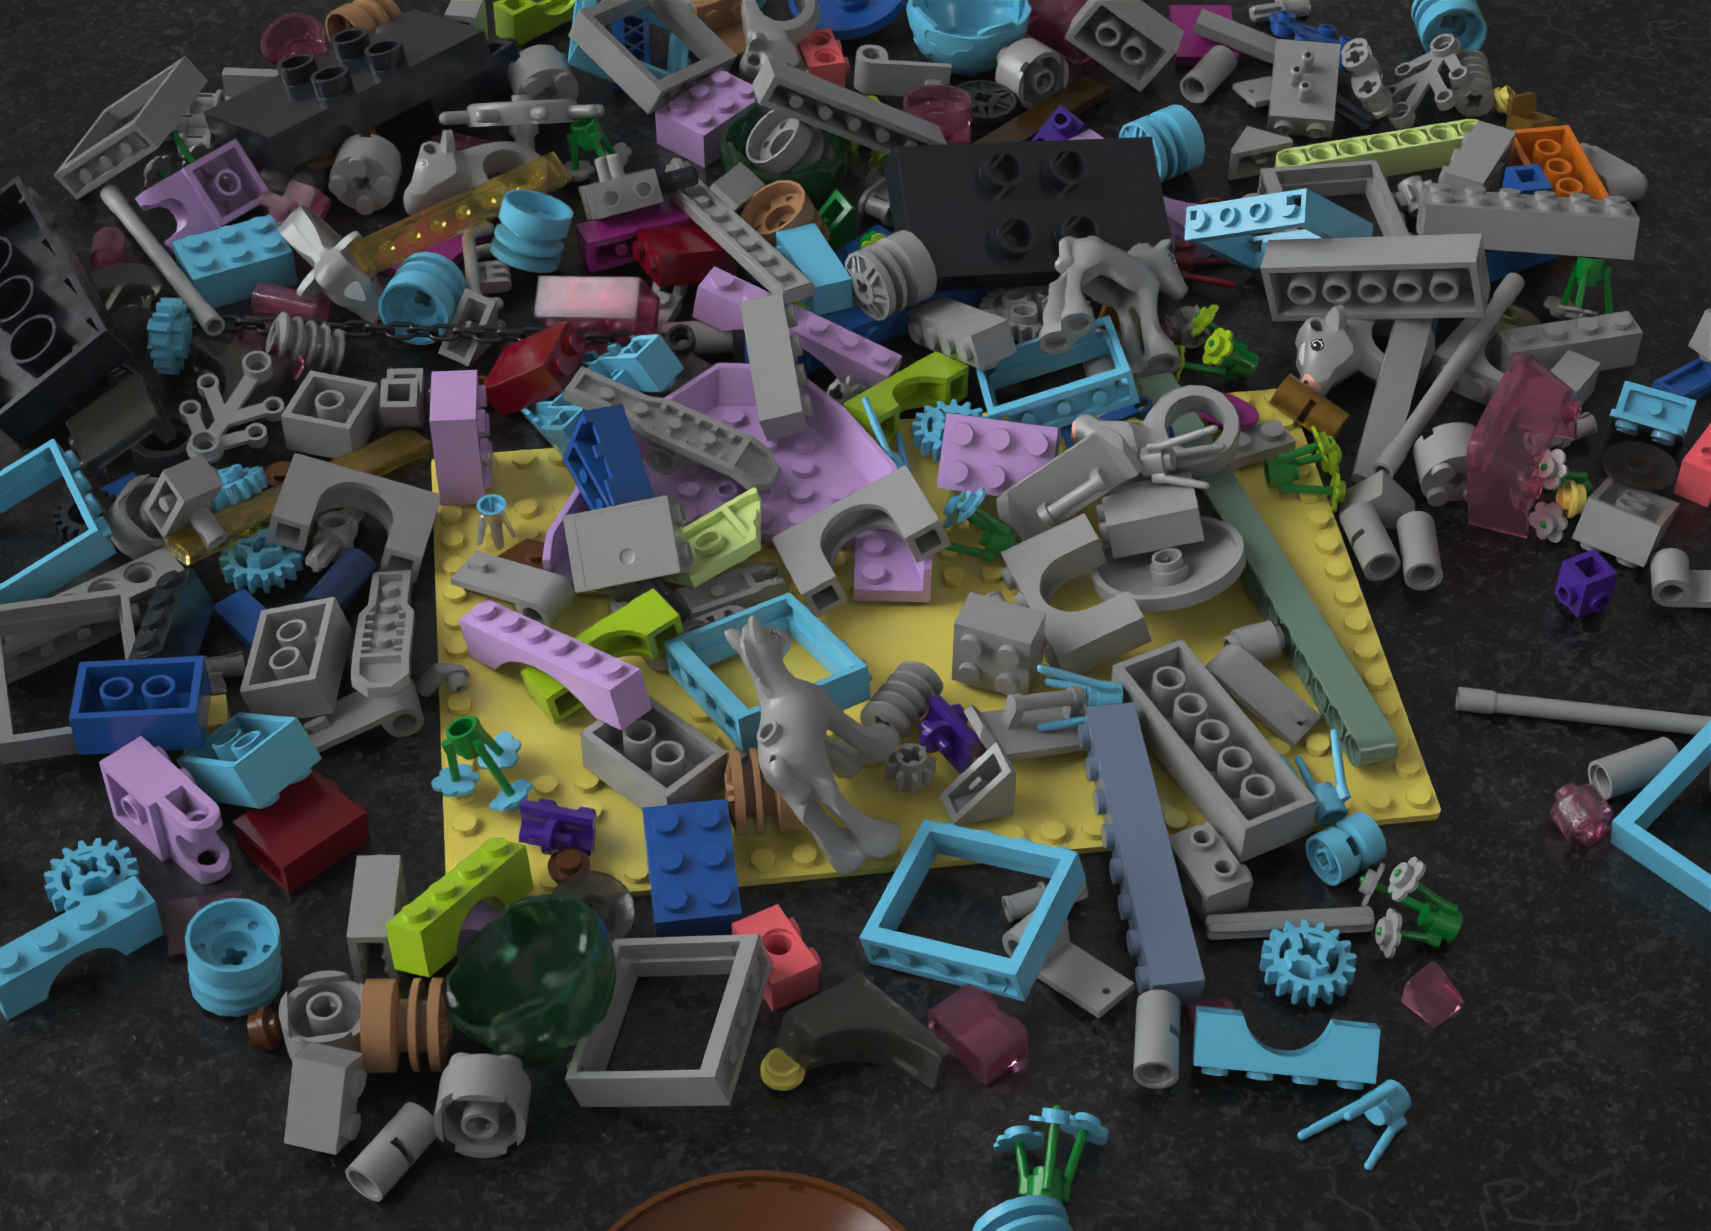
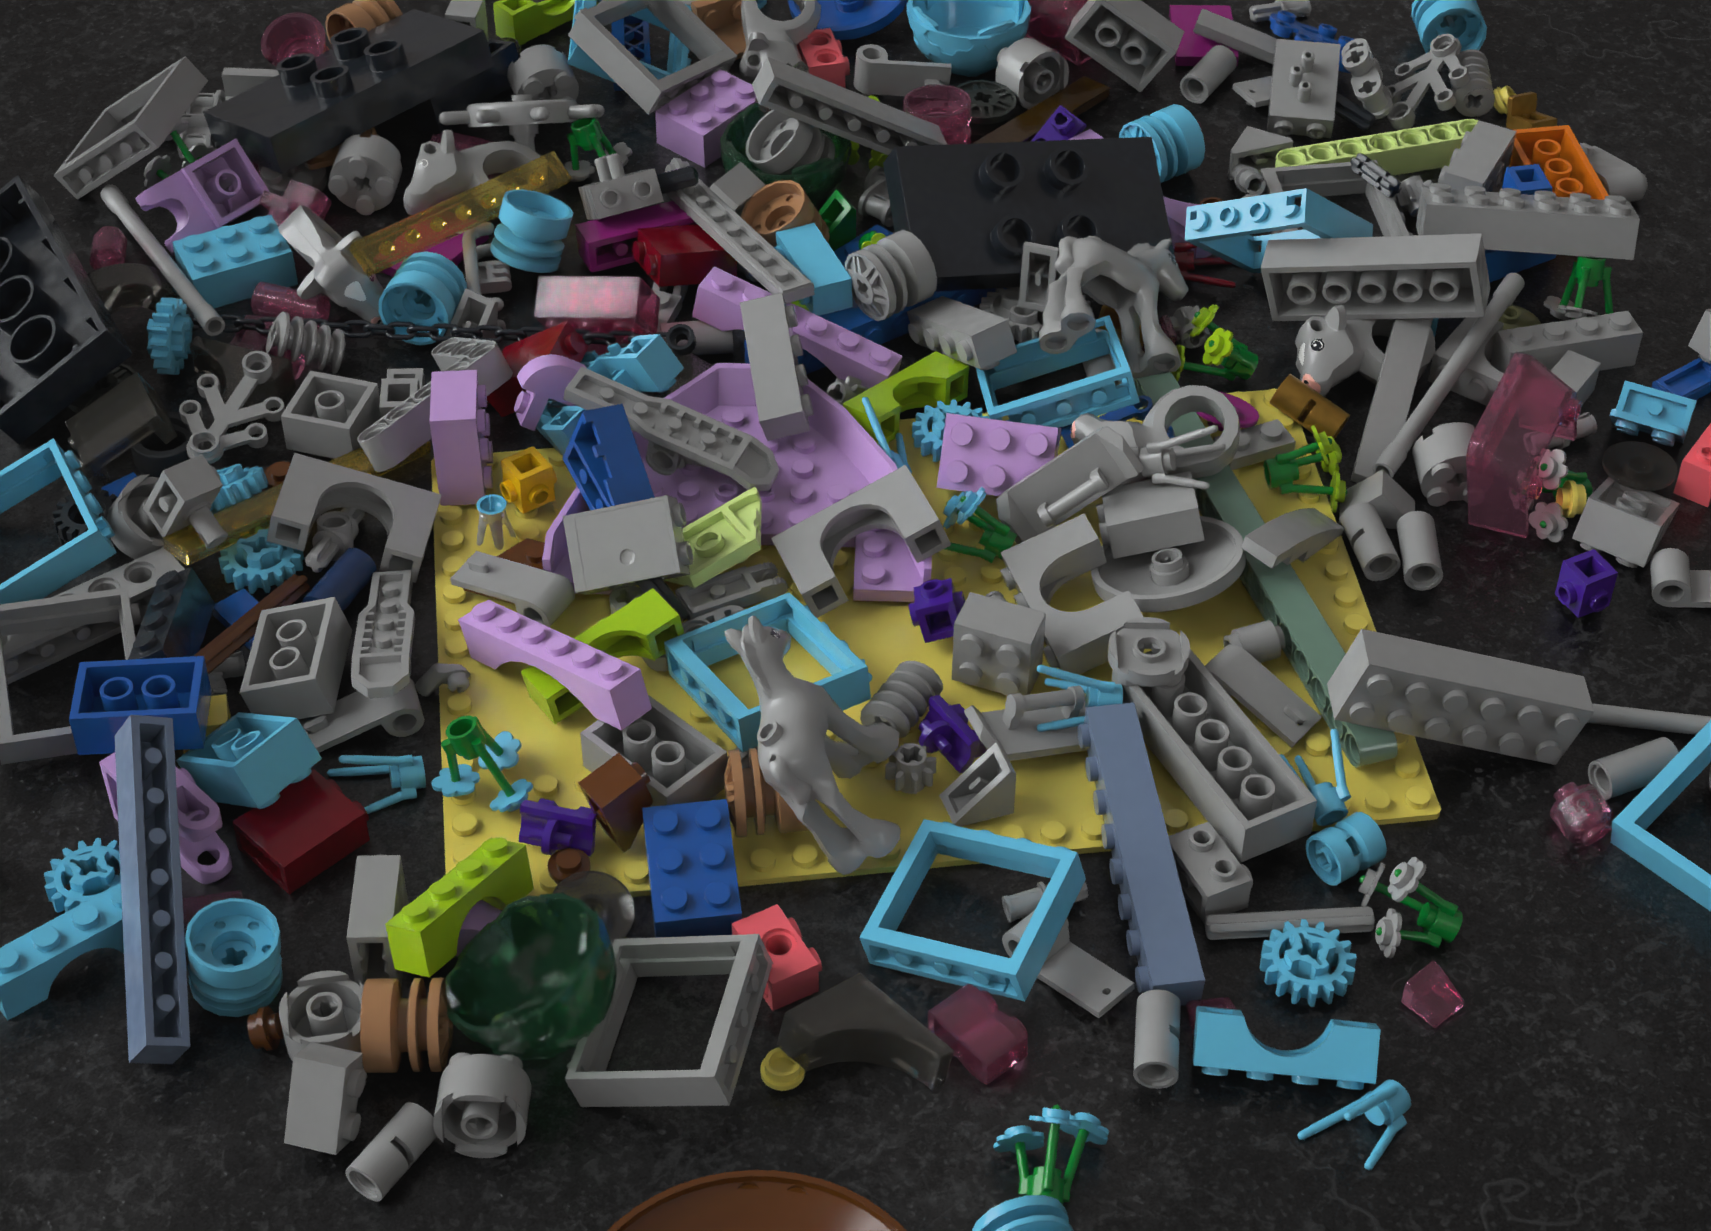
none -> sand blue brick [114,715,190,1064]
none -> reddish brown axle [194,574,310,674]
none -> medium azure plant [327,754,426,814]
none -> light grey beam [357,337,513,472]
none -> yellow brick [500,446,557,514]
none -> lavender brick [514,354,586,431]
none -> reddish brown slope [578,753,653,853]
none -> dark purple brick [909,578,965,643]
none -> light grey slope [1018,241,1061,312]
none -> light grey plate [1108,617,1190,687]
none -> light grey pin [1231,164,1266,195]
none -> light grey slope [1241,508,1345,568]
none -> light grey brick [1327,629,1594,765]
none -> axle [1350,153,1402,197]

